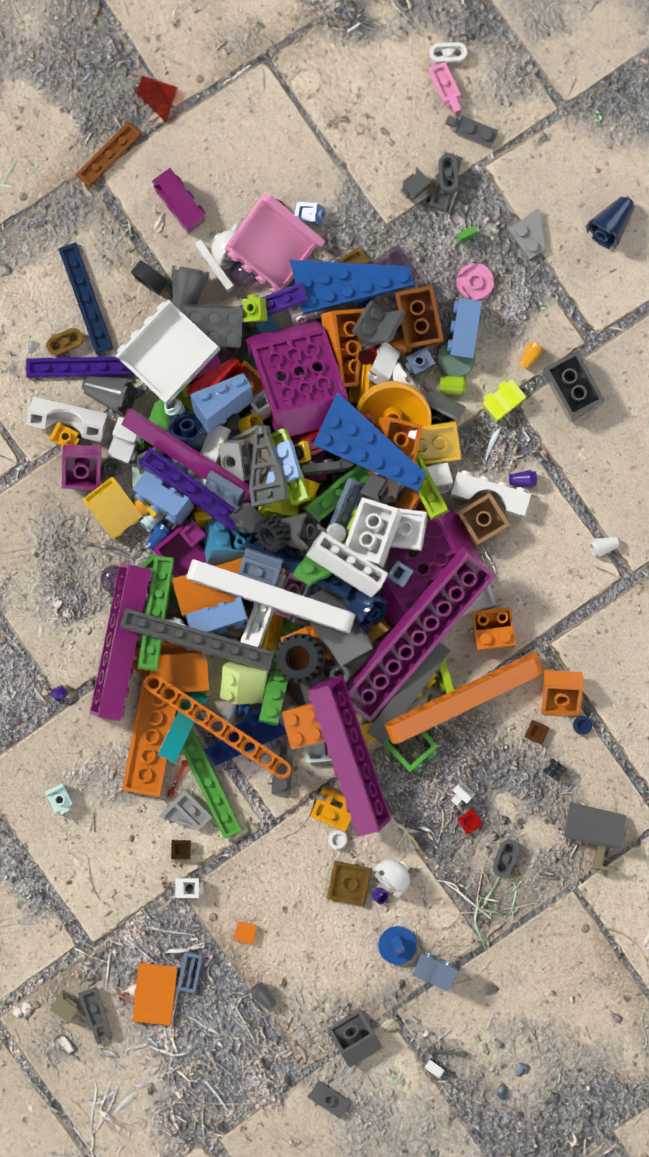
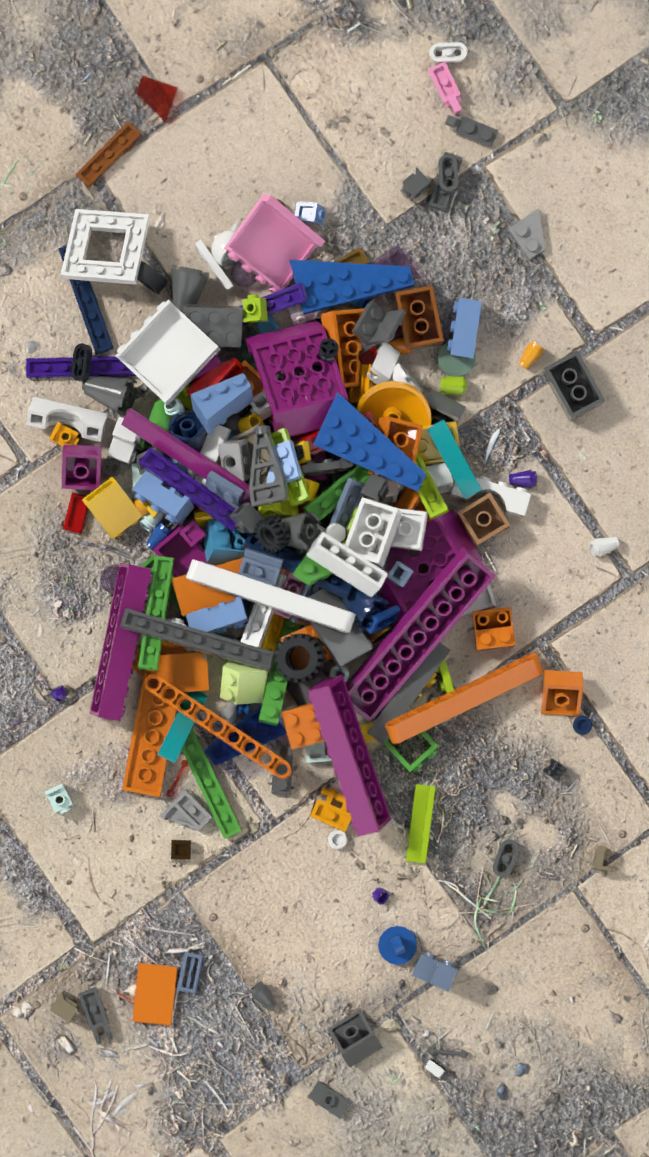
pearl gold plate [46,328,83,356] -> none
magenta wedge [152,168,206,234] -> none
white brick [175,878,203,898] -> none
orange tile [234,921,258,945] -> none
pearl gold tile [327,861,372,906] -> none
white cylinder [372,859,410,898] -> none
sand blue brick [404,347,435,377] -> none
white tile [451,781,475,805] -> none
bright green tile [456,226,477,244] -> none
bright pink tile [456,263,494,301] -> none
red tile [457,809,483,835] -> none
neon yellow brick [482,380,526,423] -> none
reddish brown tile [524,720,550,745] -> none
dark grey tile [563,802,627,851] -> none
dark blue cone [585,197,635,249] -> none
none -> white plate [61,209,150,284]
none -> red tile [63,492,88,534]
none -> black plate [71,343,92,382]
none -> black wheel [319,338,339,362]
none -> blue tile [366,605,401,634]
none -> lime fence [406,784,436,863]
none -> teal slope [427,419,482,499]

